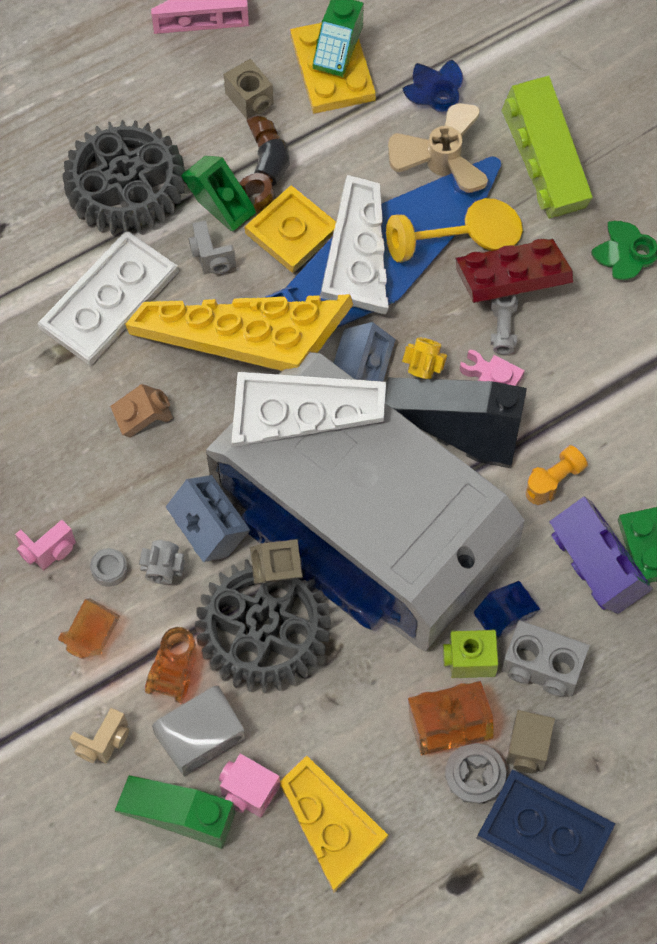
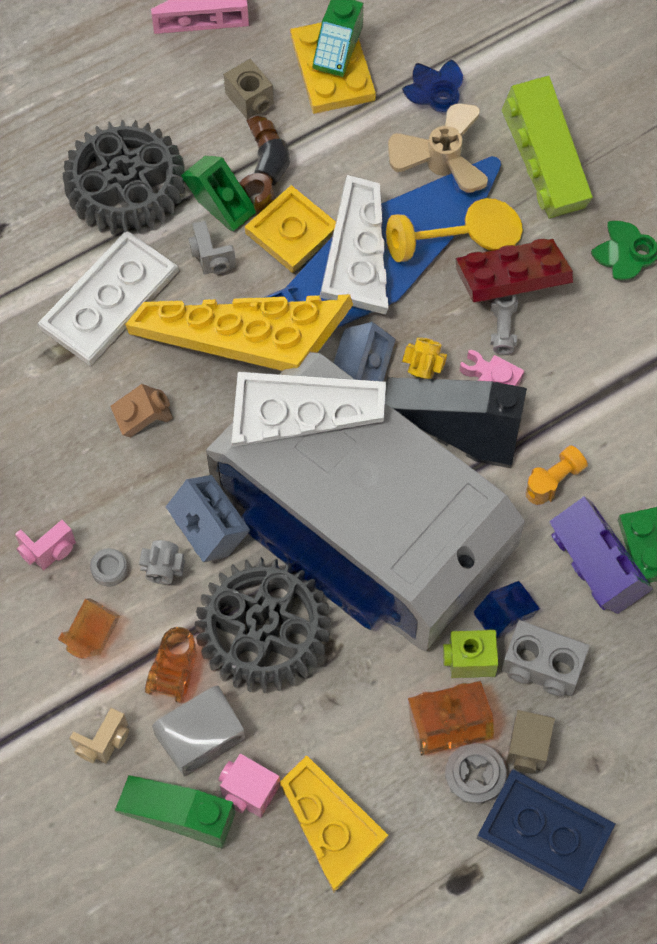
dark tan brick [250,540,302,584] -> none

